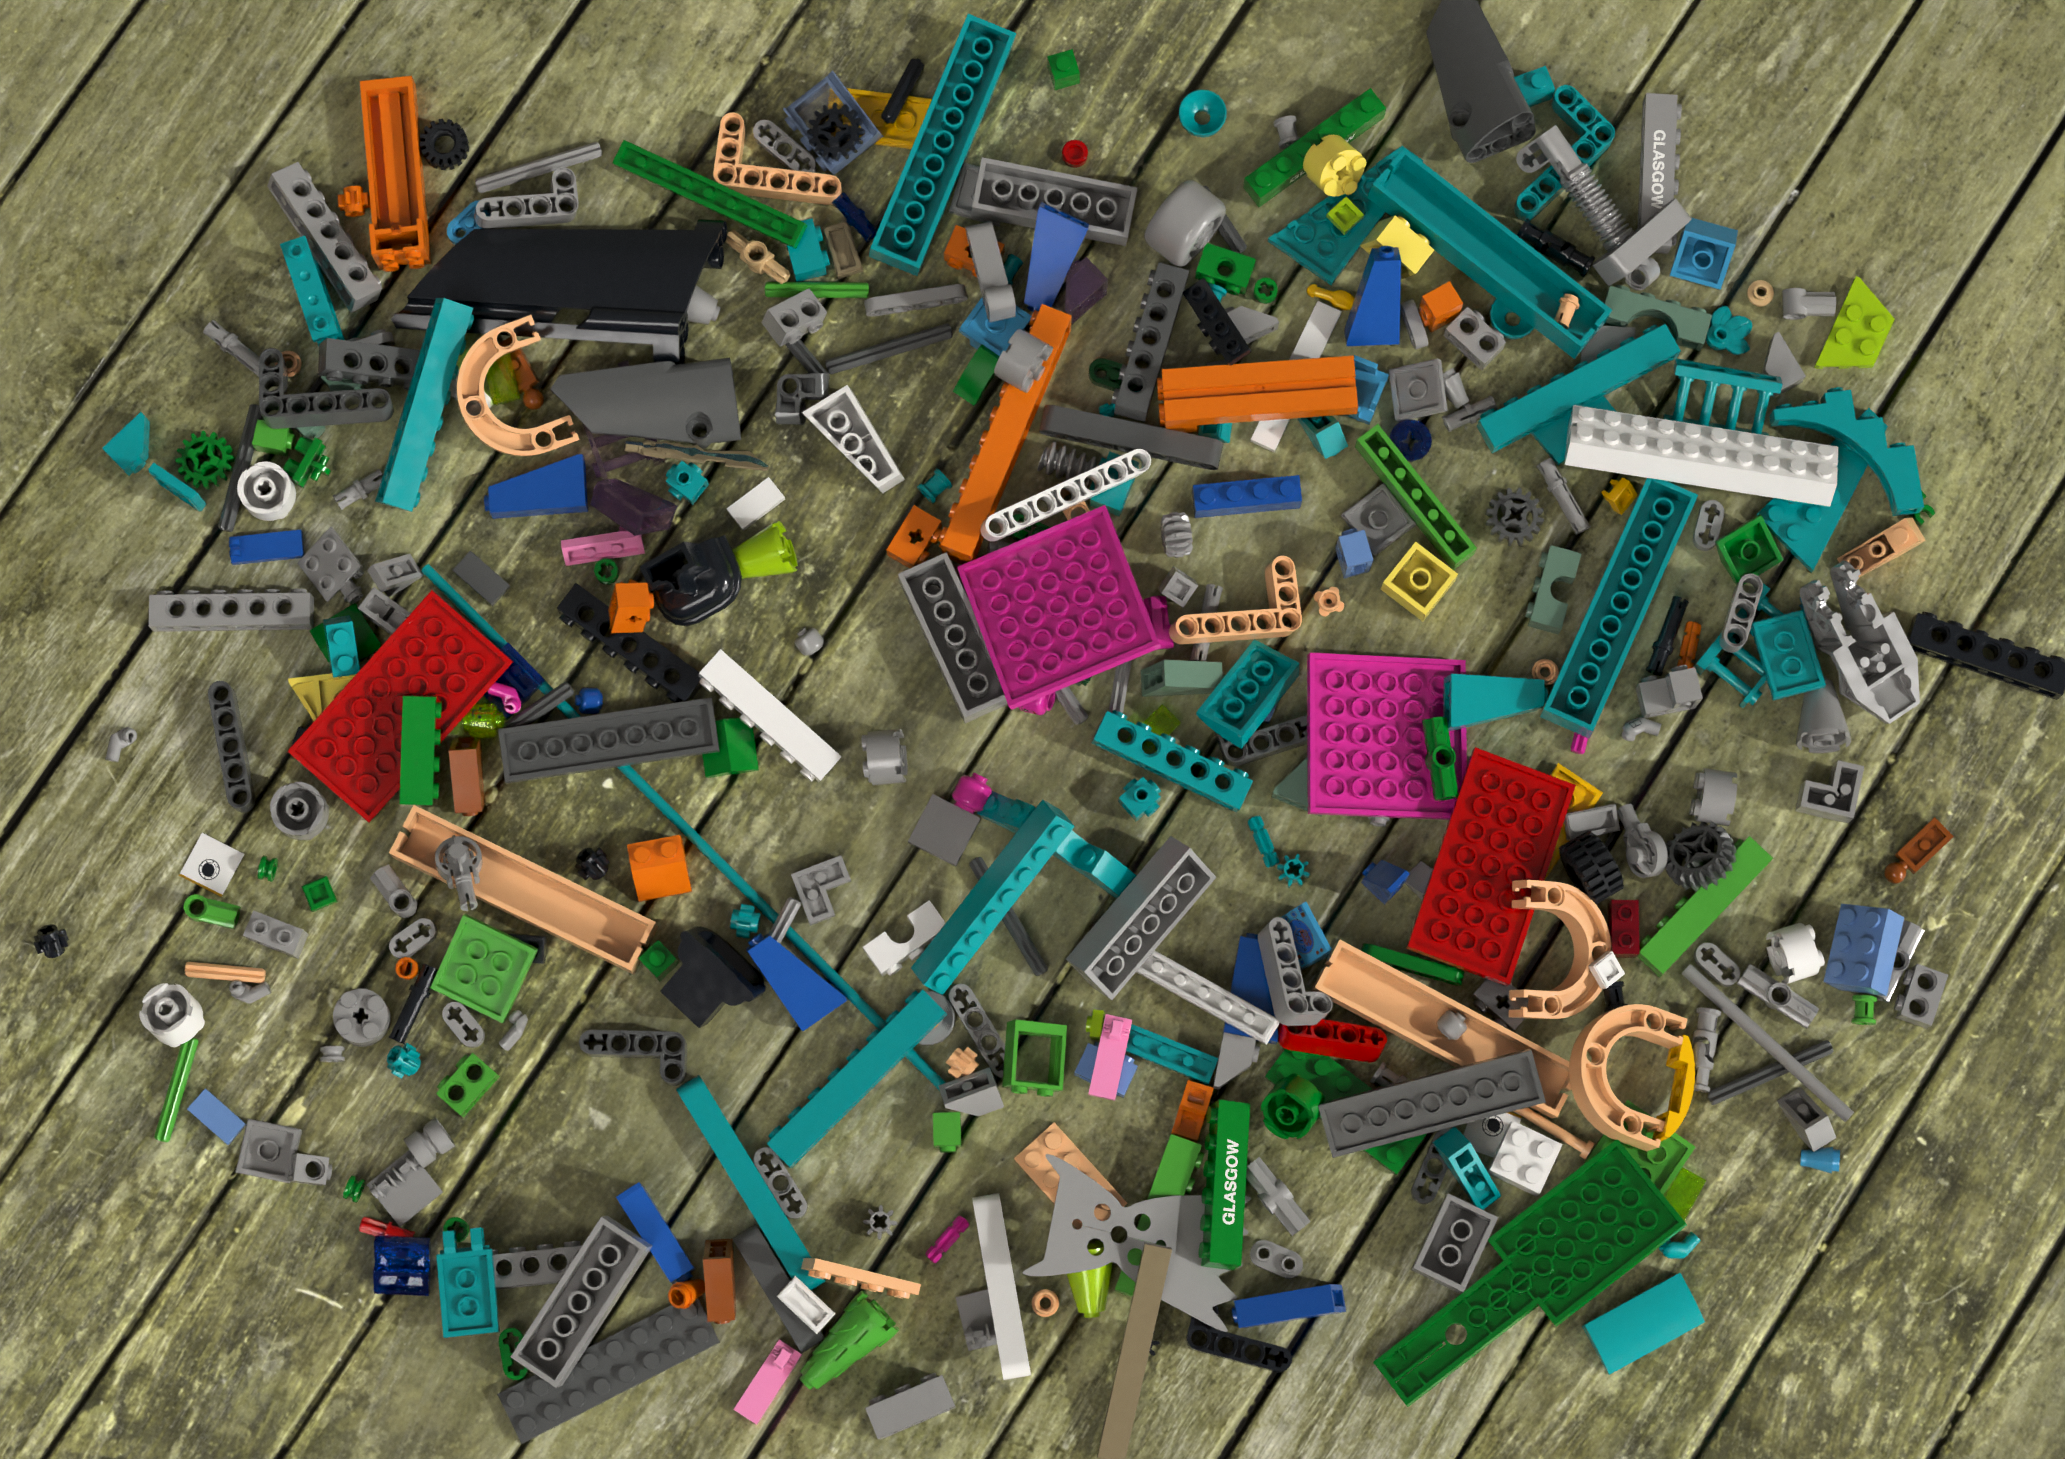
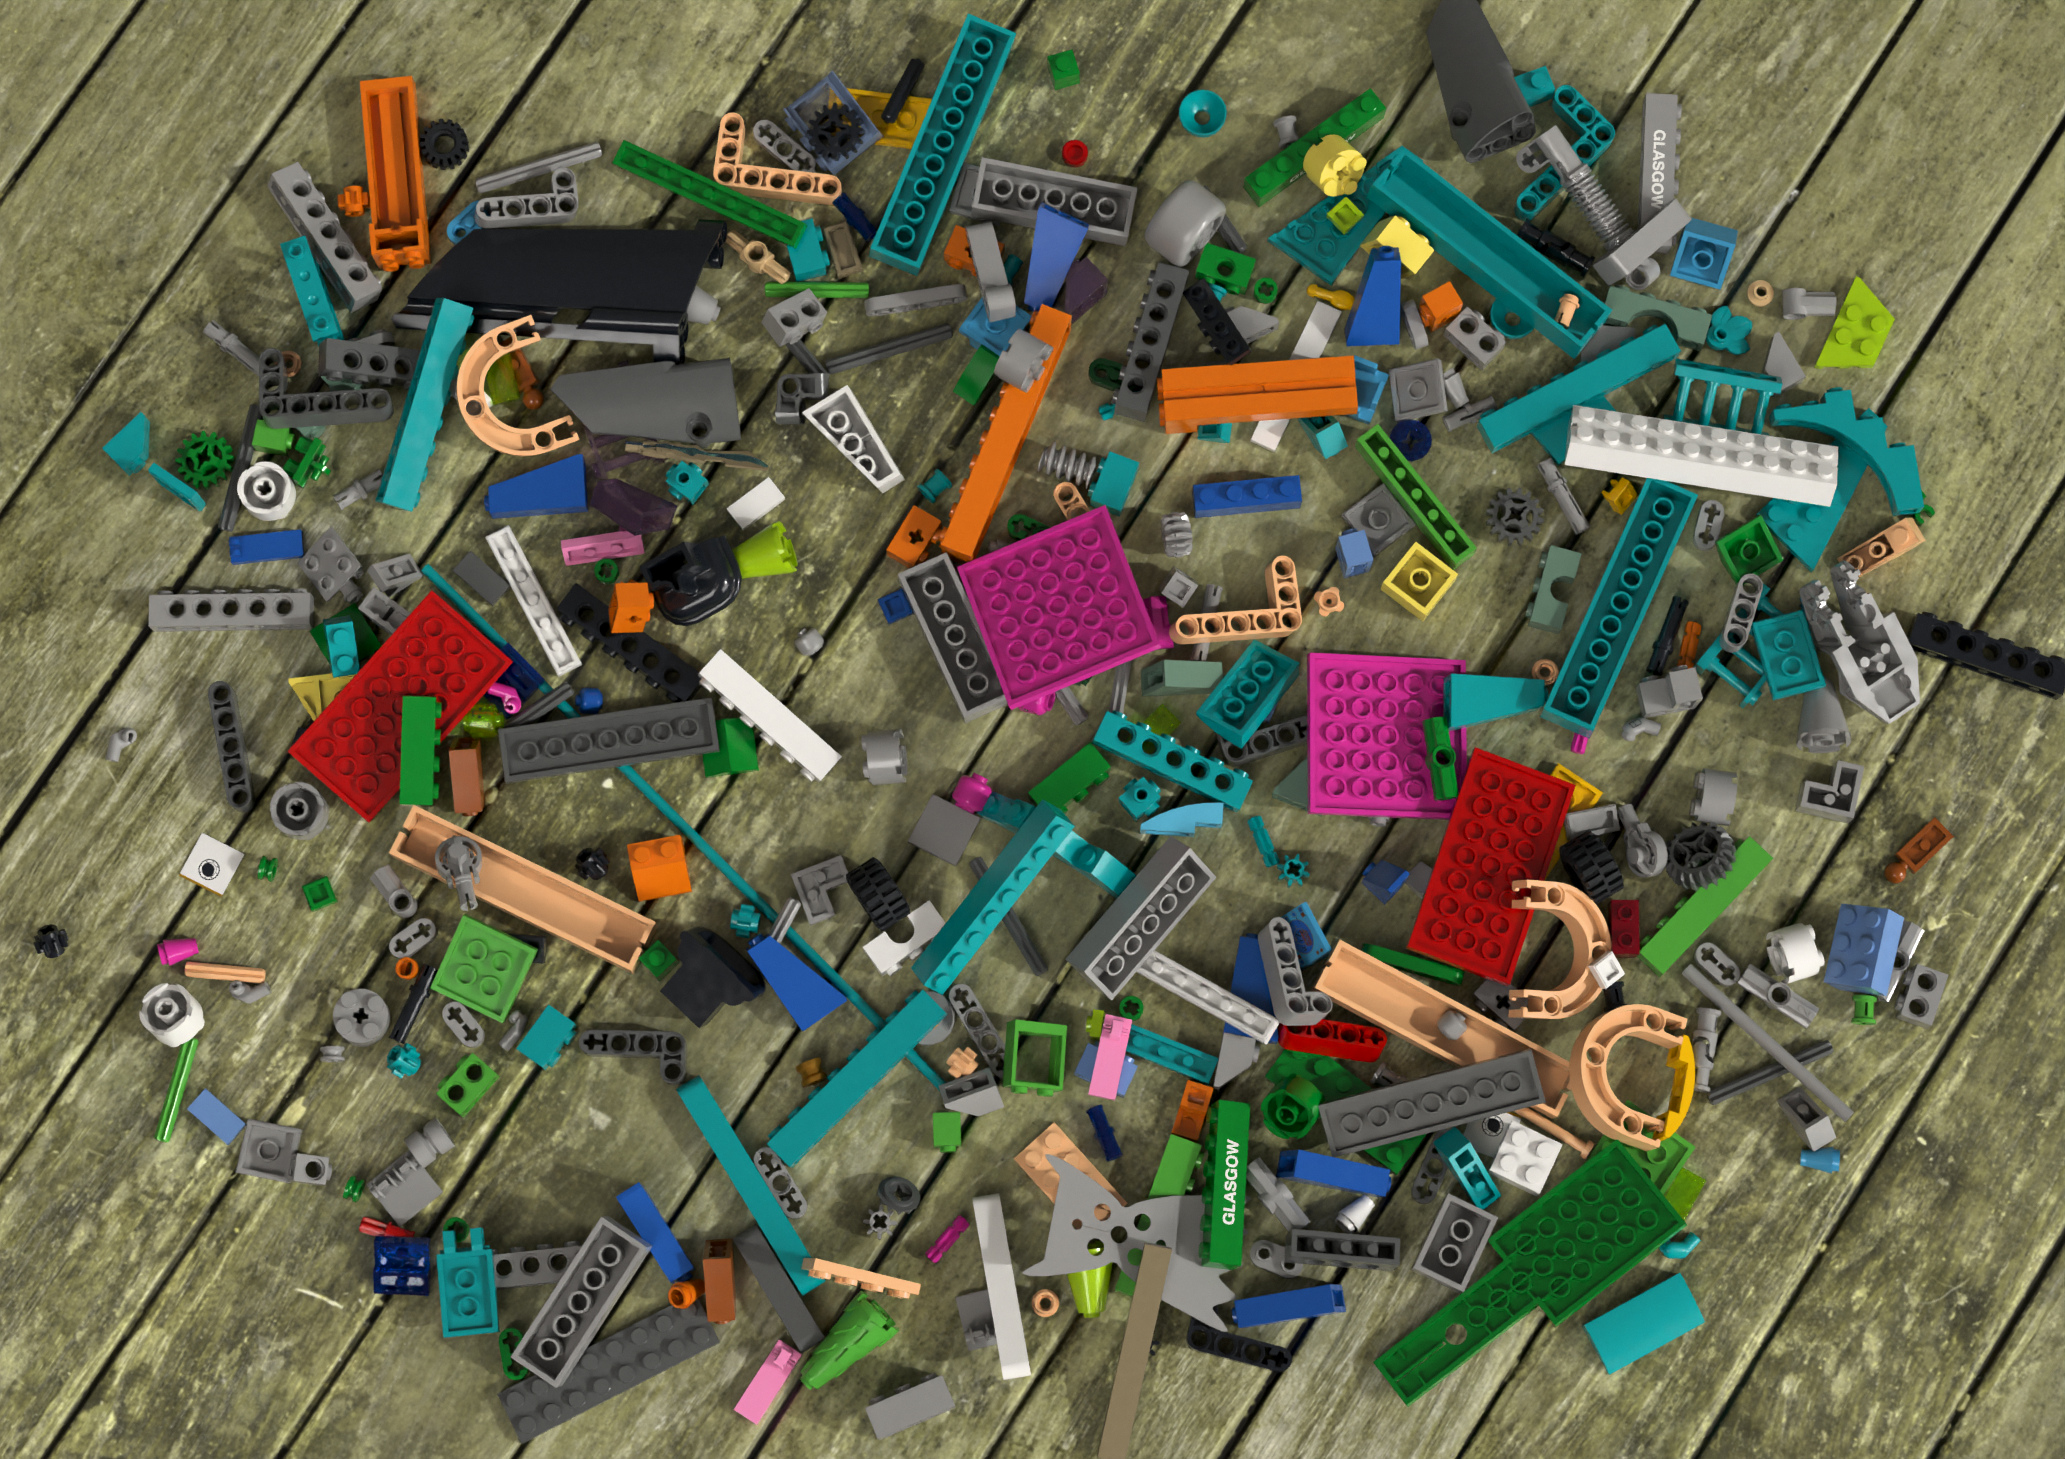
bright green piece [184,894,241,930] -> none
light grey brick [243,910,309,959] -> none
white tile [777,1276,836,1334] -> none
white beam [980,449,1151,542] -> none
dark grey beam [1039,405,1223,470] -> none
none -> dark pink cone [157,938,199,966]
none -> white tile [485,525,582,677]
none -> teal brick [516,1004,578,1070]
none -> pearl gold wheel [795,1057,828,1088]
none -> black tyre [846,857,910,931]
none -> dark grey gear [876,1176,920,1215]
none -> blue tile [877,589,913,625]
none -> green brick [1028,742,1111,814]
none -> clear blue pin [1086,1105,1123,1162]
none -> green bush [1119,996,1144,1021]
none -> medium azure slope [1140,803,1224,837]
none -> blue slope [1276,1150,1391,1197]
none -> dark grey brick [1284,1229,1400,1271]
none -> white cone [1335,1194,1375,1234]

